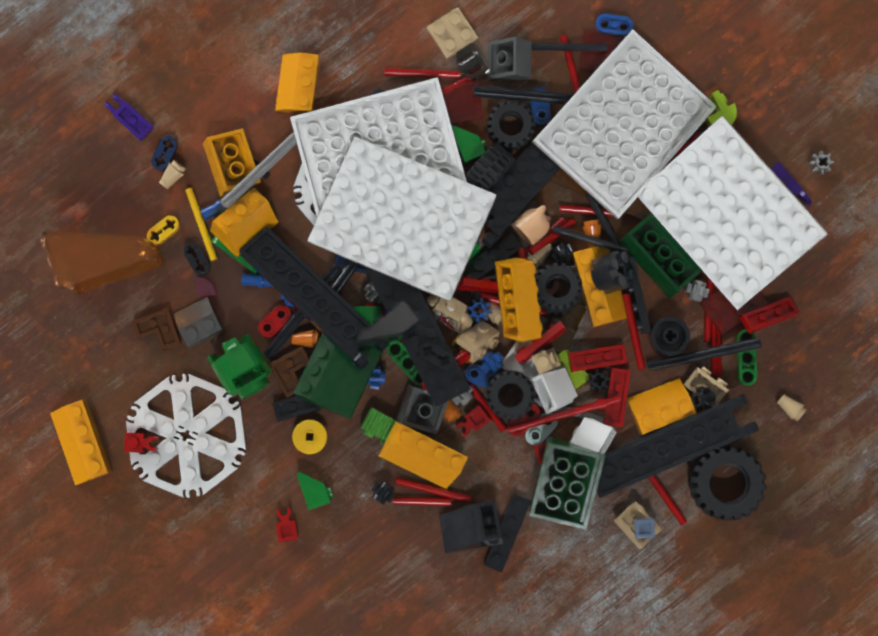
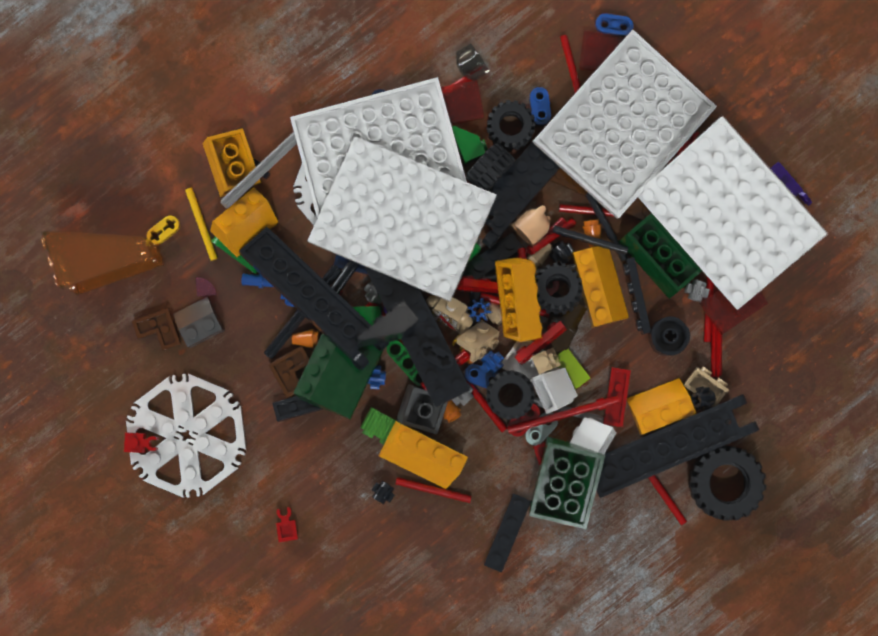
light orange slope [50,400,112,486] -> none
dark purple hinge [104,93,154,142] -> none
dark blue beam [151,136,178,171] -> none
tan cone [159,160,186,189] -> none
black beam [183,242,211,276] -> none
blue pin [200,200,238,221] -> none
green piece [207,334,272,400] -> none
red plate [258,305,292,338] -> none
light orange slope [275,53,320,114] -> none
yellow piece [292,420,327,454] -> none
green slope [296,472,334,510] -> none
red bar [384,68,460,79] -> none
red bar [393,497,451,506] -> none
tan plate [426,7,479,60] -> none
black slope [439,500,503,553] -> none
red plate [456,405,492,437] -> none
black axle [473,86,574,104] -> none
dark grey slope [488,36,532,81] -> none
black piece [532,43,608,52] -> none
red plate [567,344,628,373] -> none
black gear [586,369,610,393] -> none
black brick [591,251,637,294] -> none
tan bracket [613,501,661,550] -> none
red bar [622,293,646,370] -> none
sand blue tile [634,518,655,539] -> none
black axle [647,338,762,371] -> none
lime brick [705,90,737,128] -> none
green beam [735,330,757,386] -> none
red plate [740,297,800,334] -> none
tan cone [777,394,807,421] -> none
light grey gear [808,151,834,175] -> none

